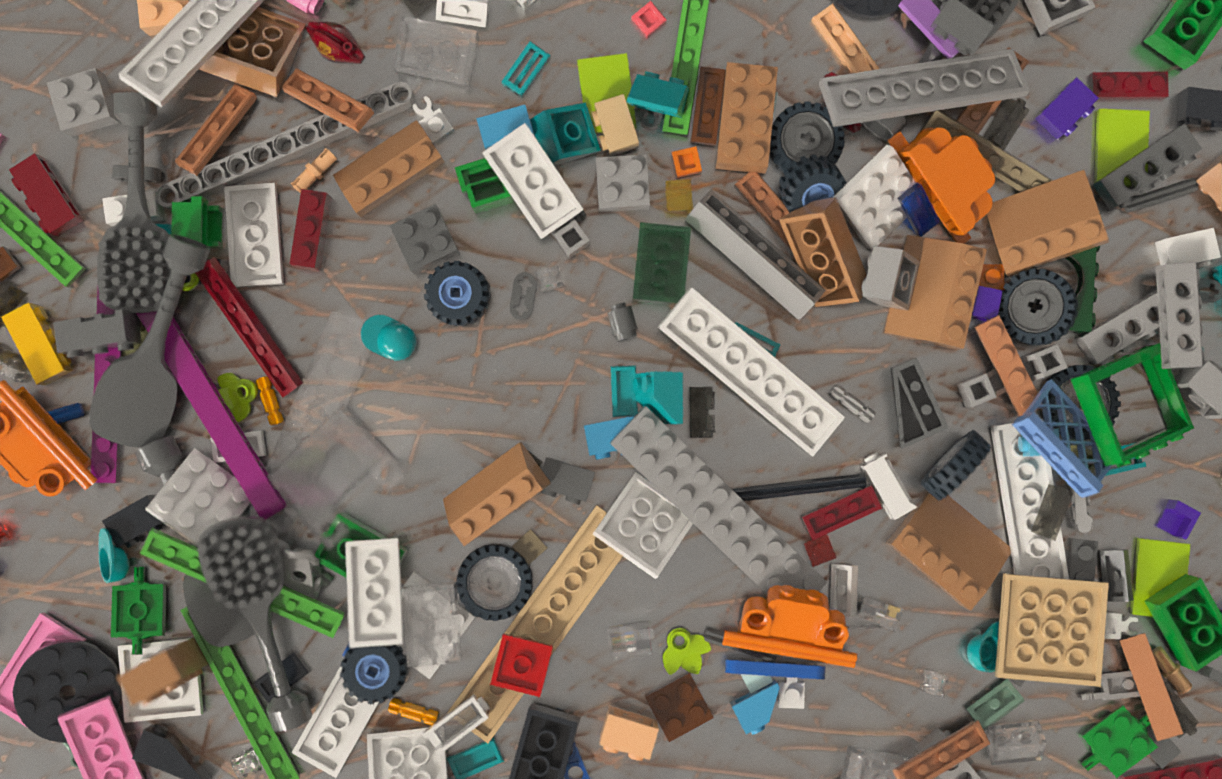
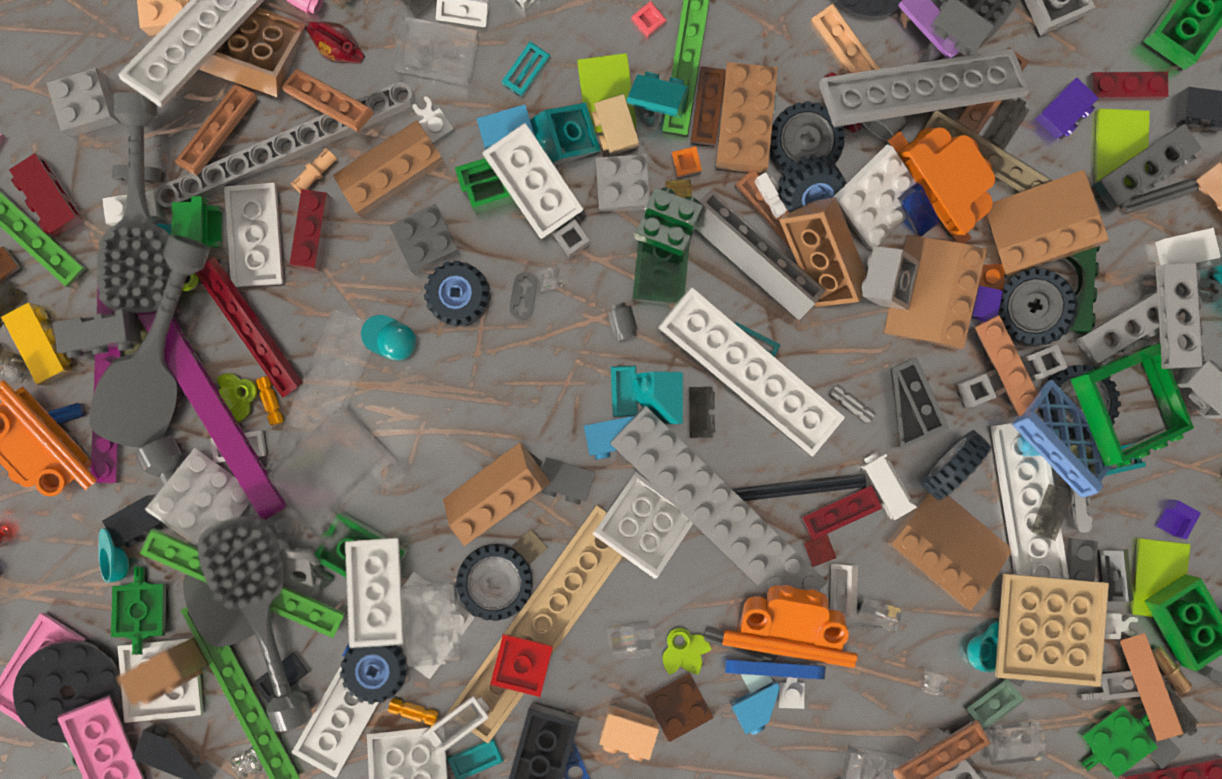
none -> plate [634,187,703,256]
none -> white plate [754,172,787,218]

